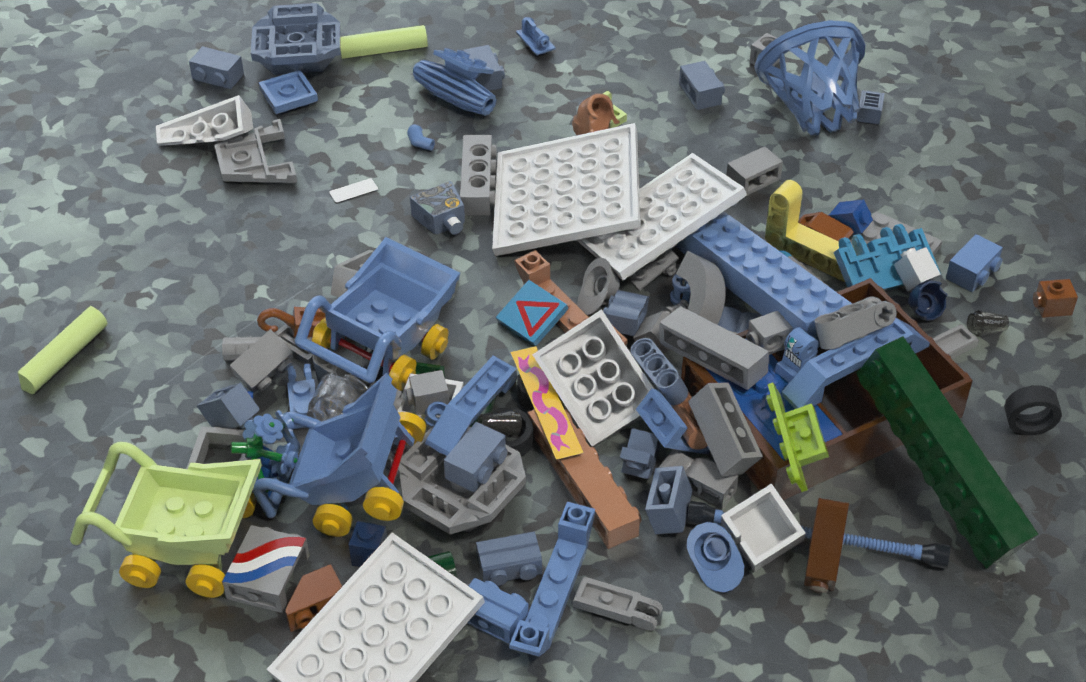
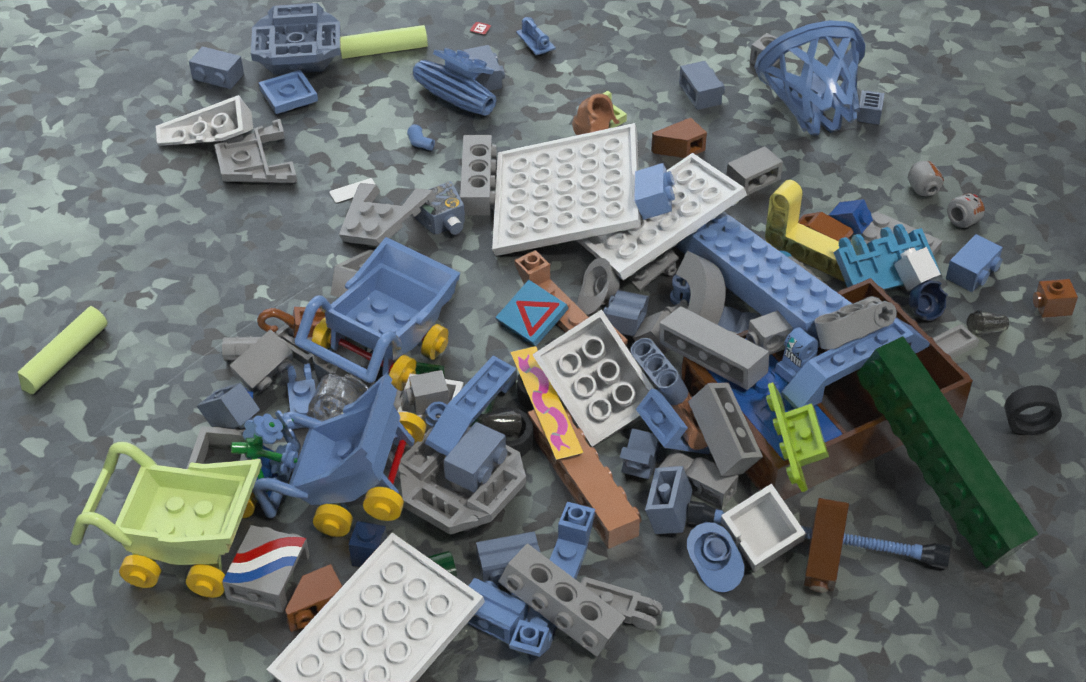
none -> light grey wing [339,183,436,246]
none -> sticker [470,22,491,35]
none -> light grey brick [498,543,626,657]
none -> medium blue brick [634,163,675,220]
none -> dark orange slope [651,117,707,158]
none -> light grey head [907,161,944,196]
none -> light grey head [947,193,985,228]

